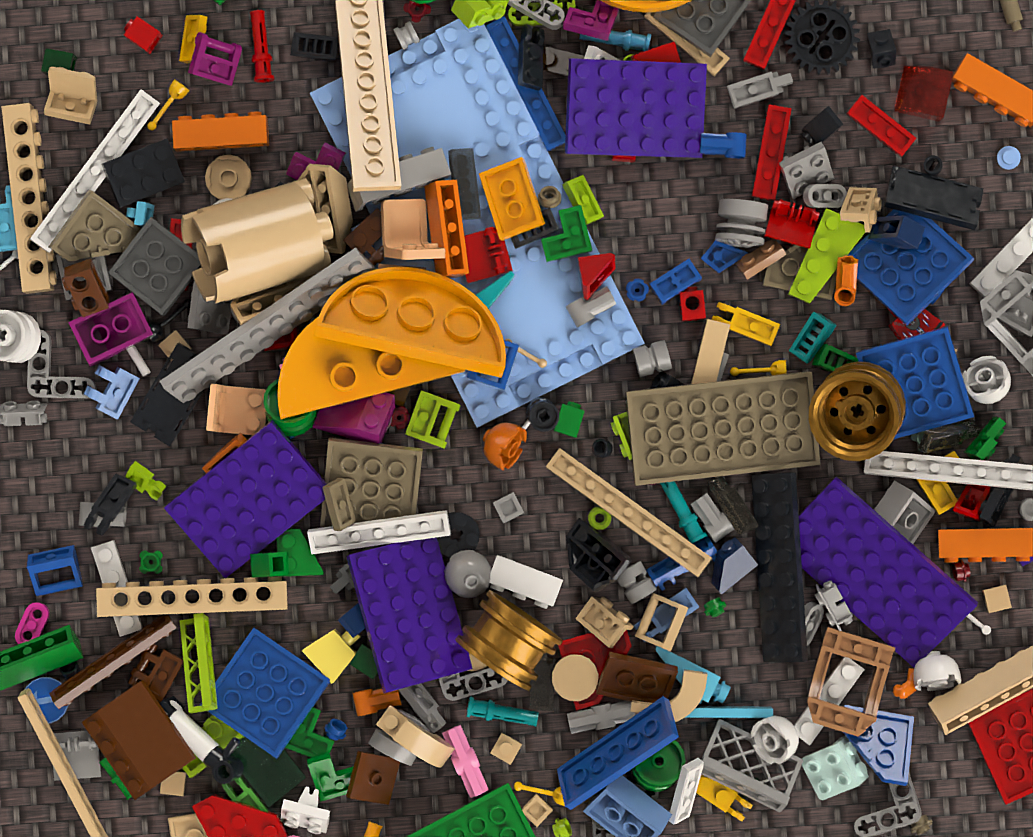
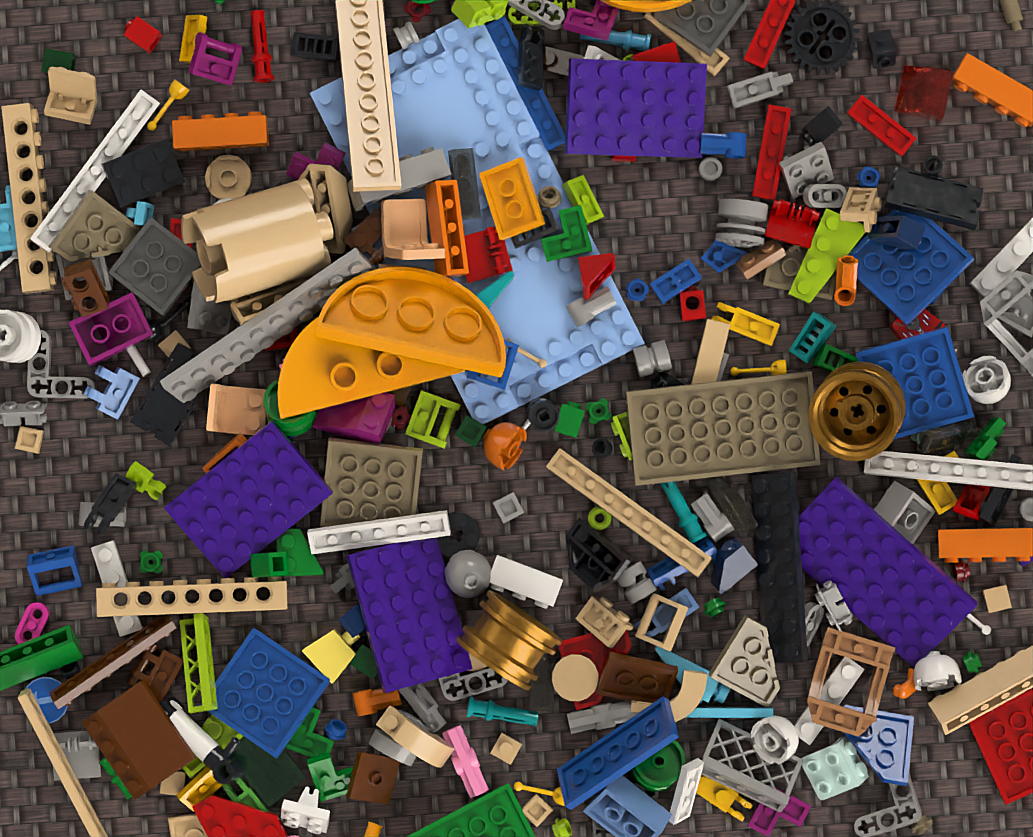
dark tan plate [323,478,356,531] -> none
light blue plate [997,146,1021,170] -> none
none -> tan tile [15,426,44,454]
none -> yellow plate [176,767,223,812]
none -> dark green panel [455,415,487,448]
none -> green plate [585,398,611,424]
none -> light grey tile [699,157,722,181]
none -> plate [708,615,780,708]
none -> magenta plate [747,785,811,837]
none -> blue plate [857,166,880,188]
none -> green plate [963,651,983,674]

